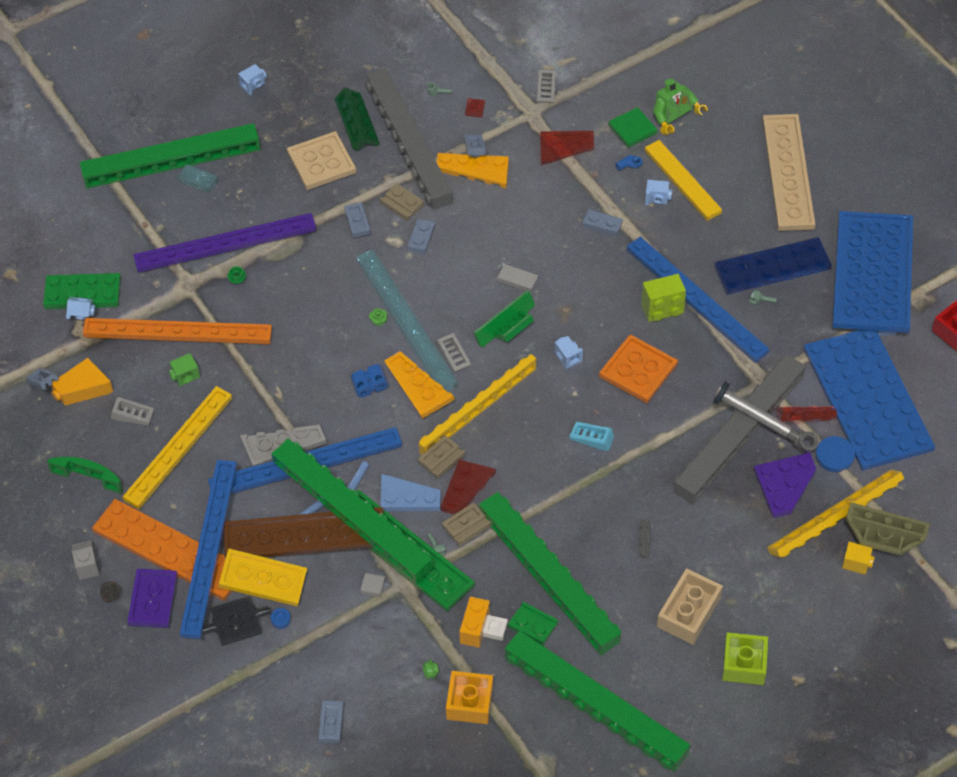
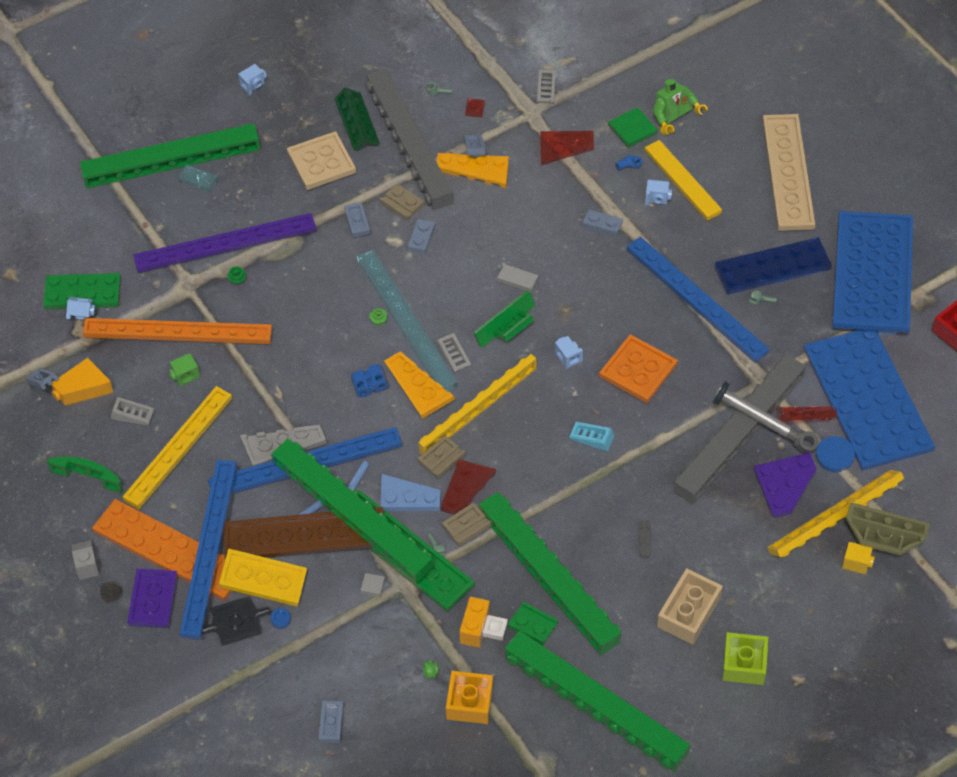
lime brick [641,274,686,322] -> none

